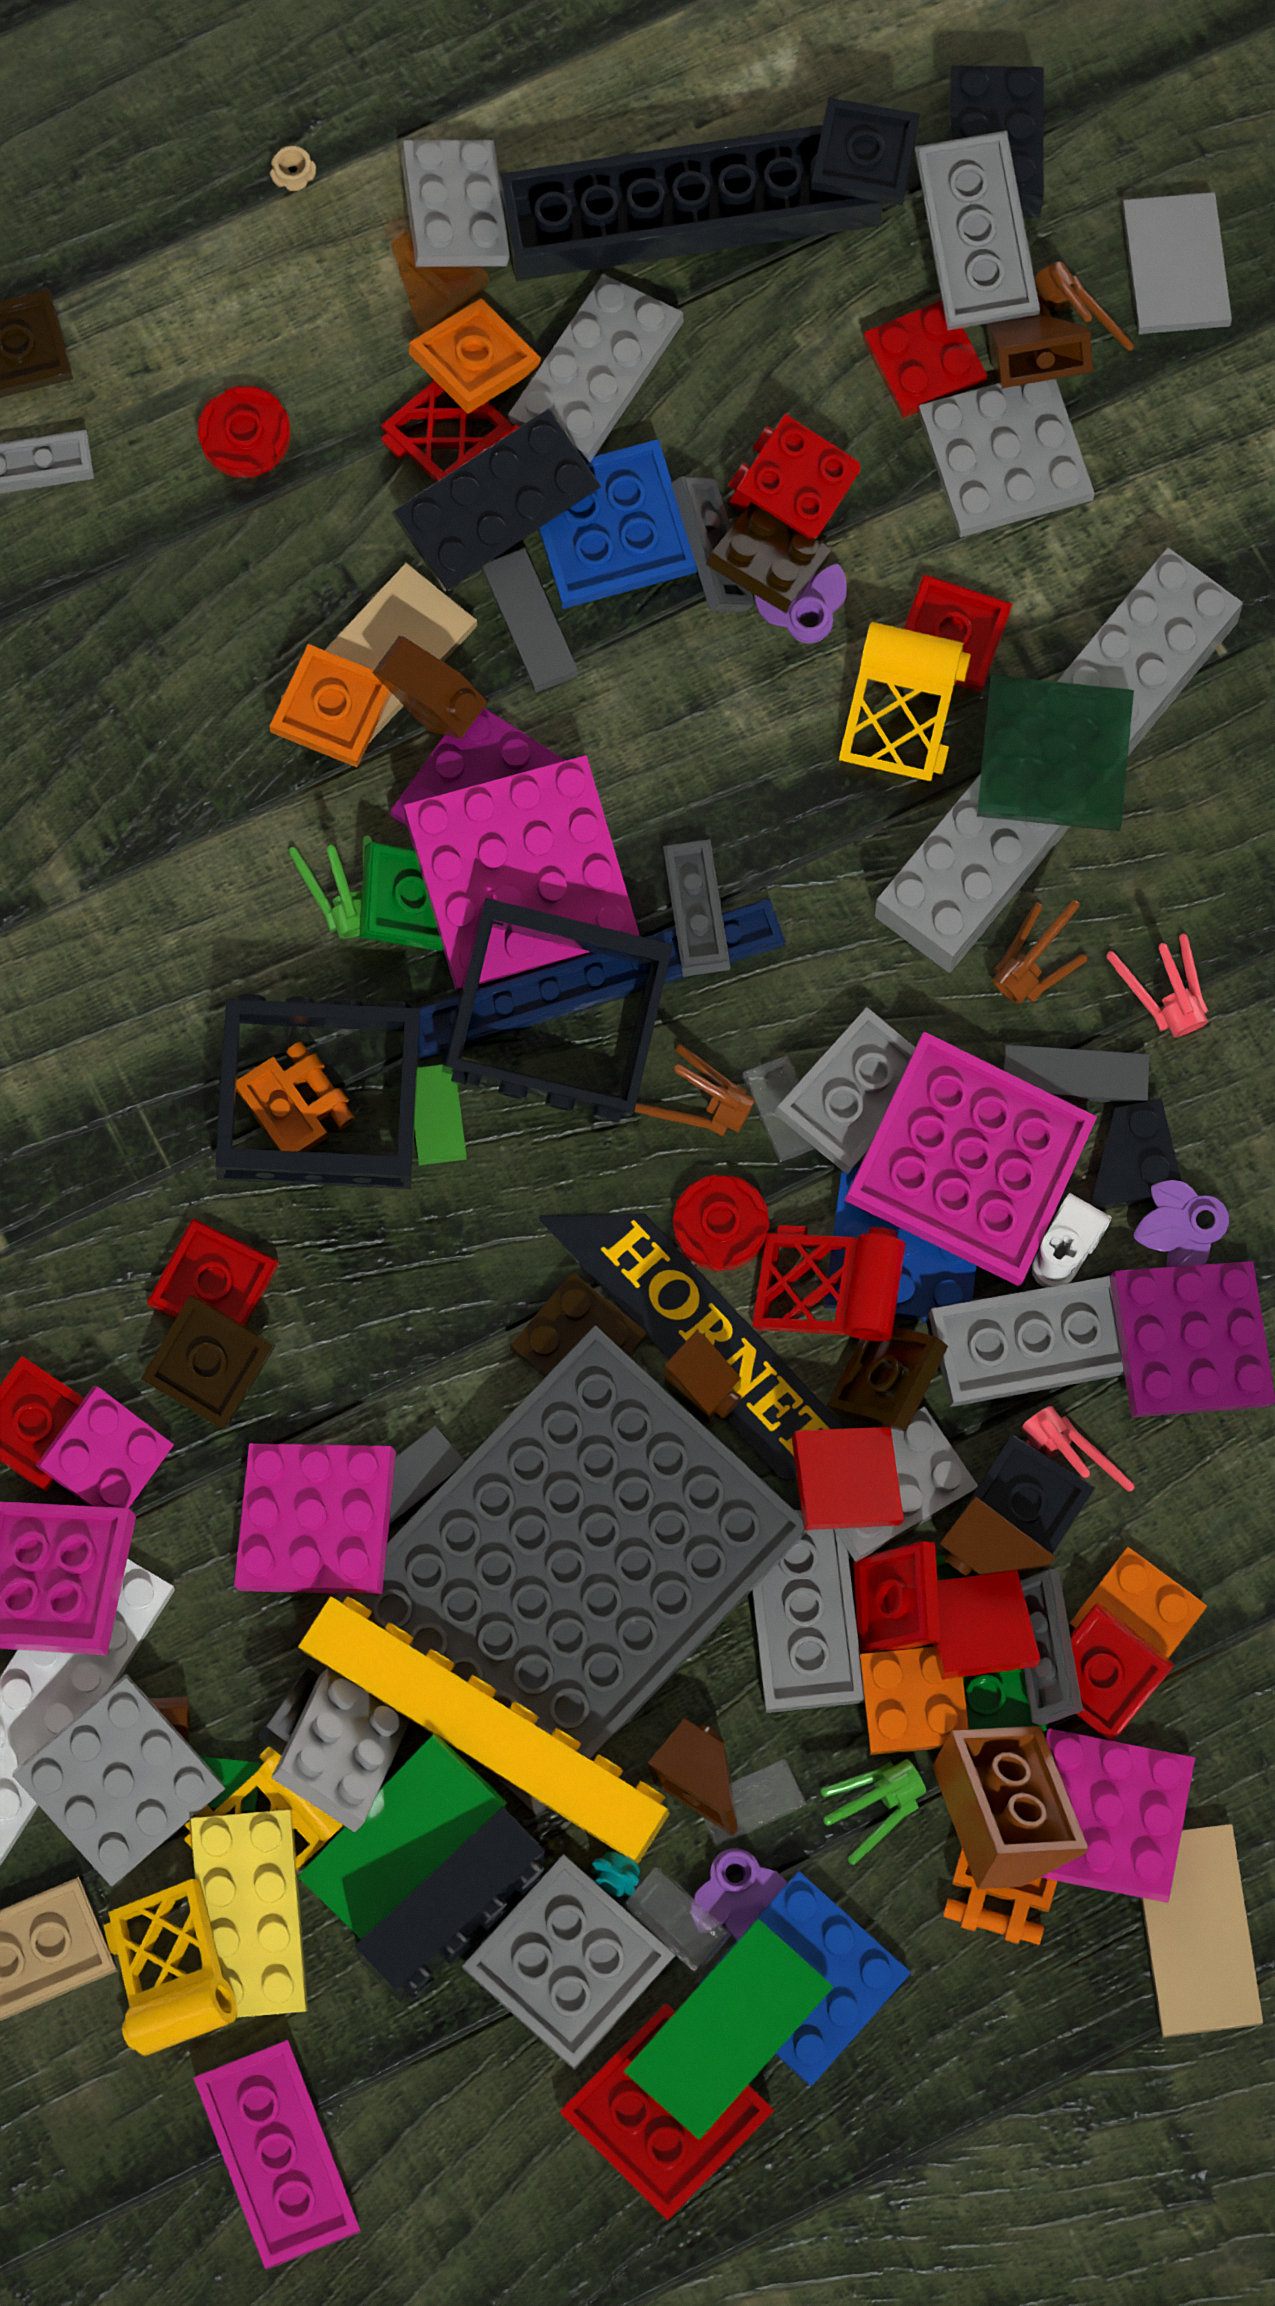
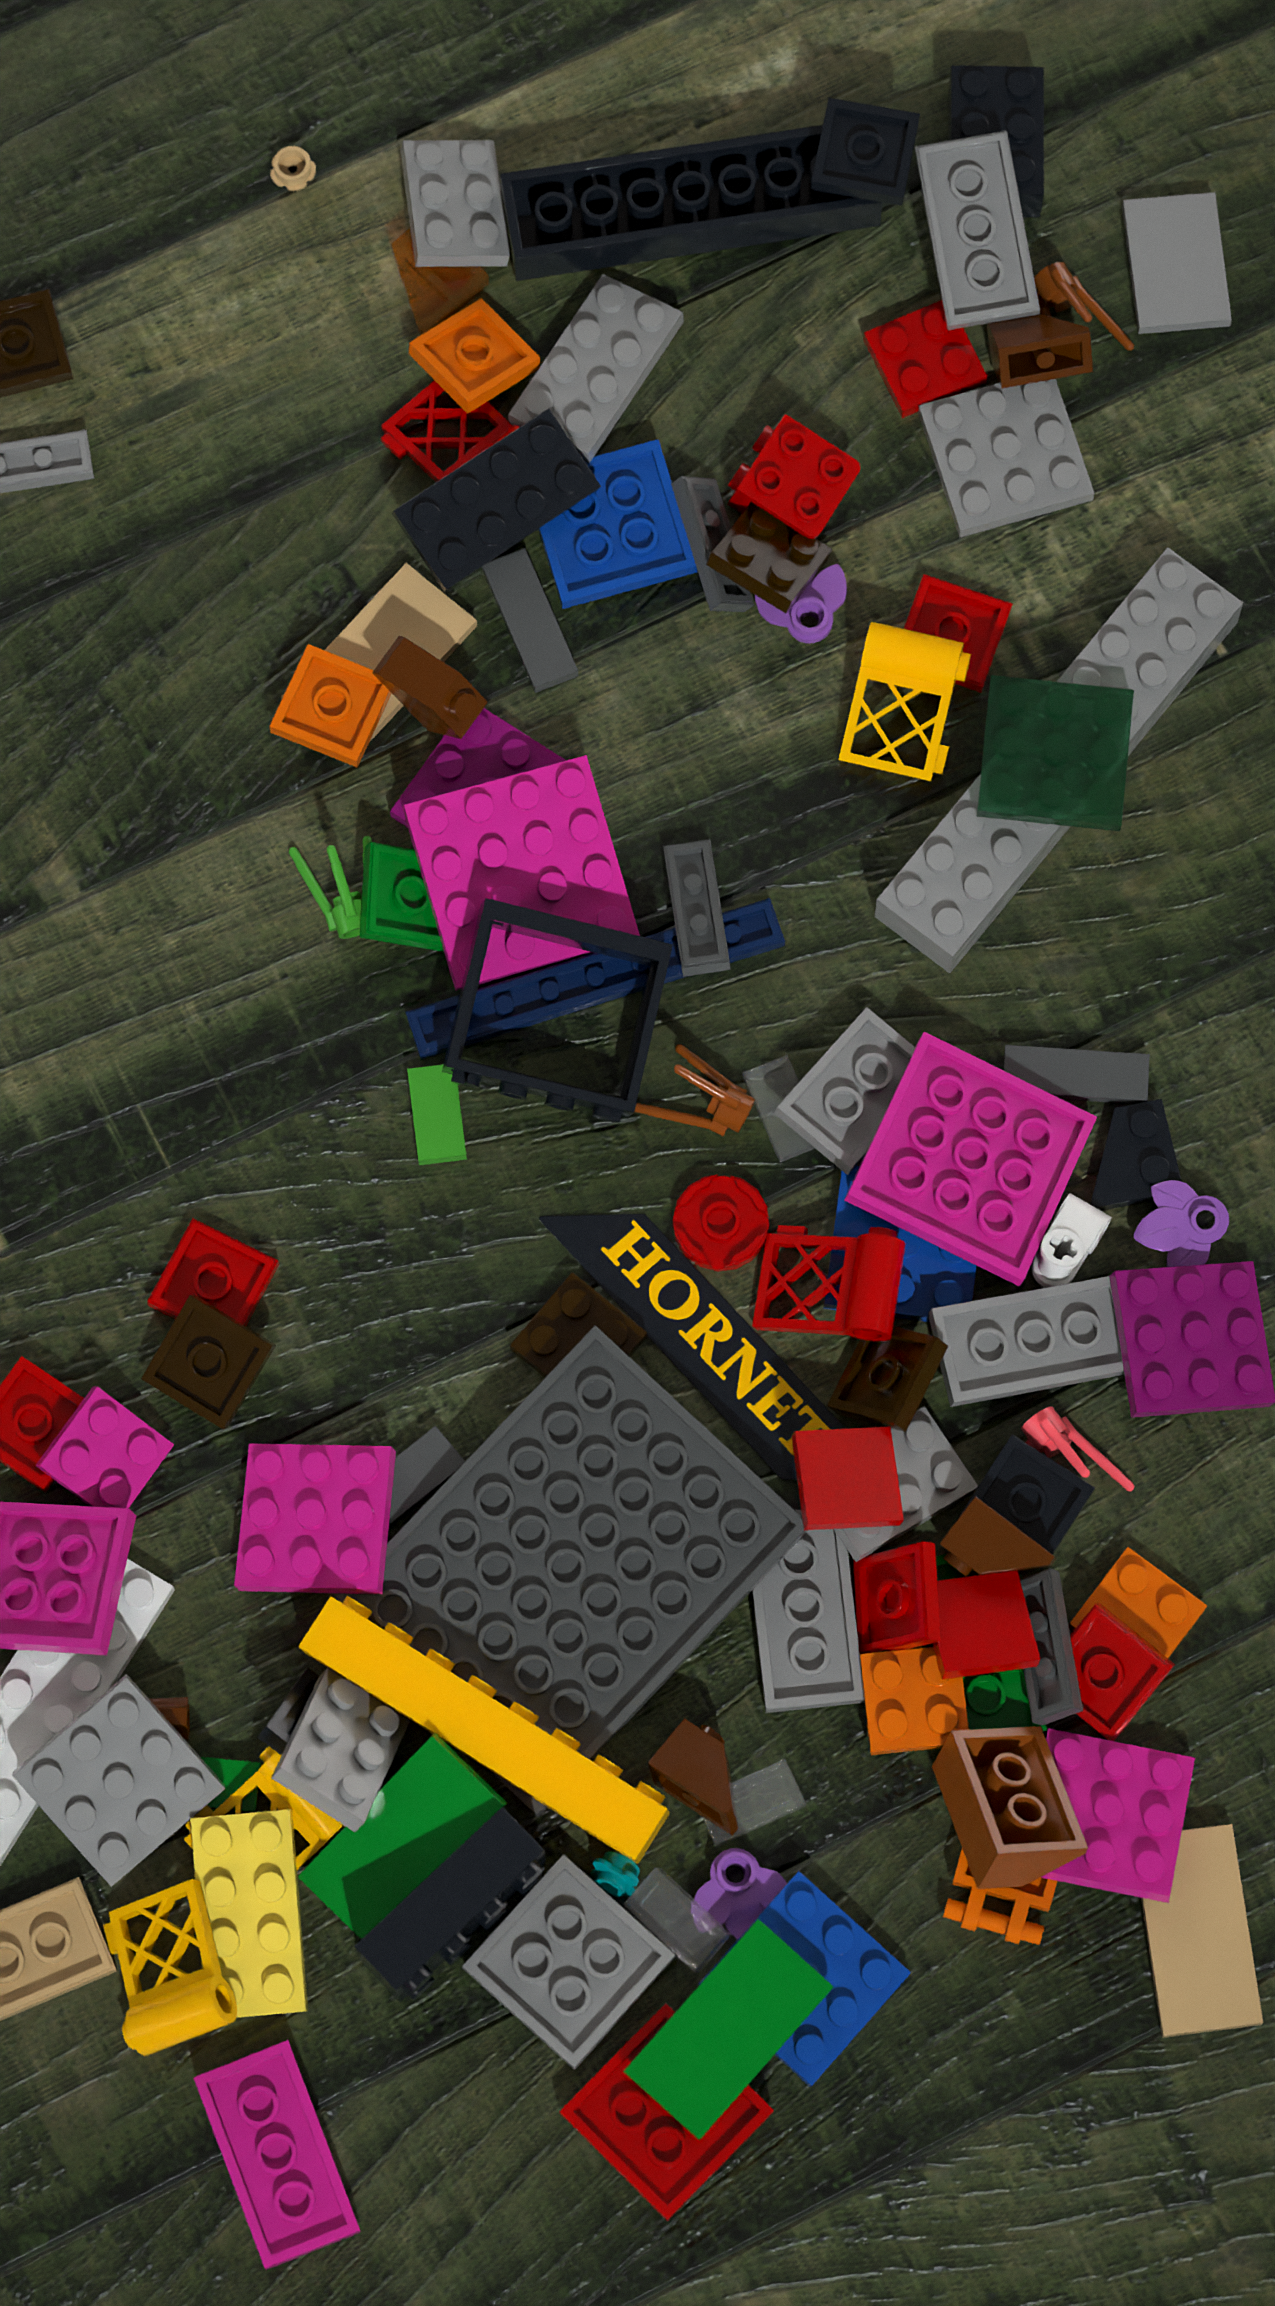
red tile [198,386,291,477] -> none
black window [215,994,420,1189] -> none
orange plate [236,1041,356,1152] -> none
reddish brown slope [664,1329,742,1424] -> none
bright green plant [821,1759,926,1865] -> none
dark orange plant [991,900,1087,1005] -> none
coral plant [1106,934,1208,1038] -> none

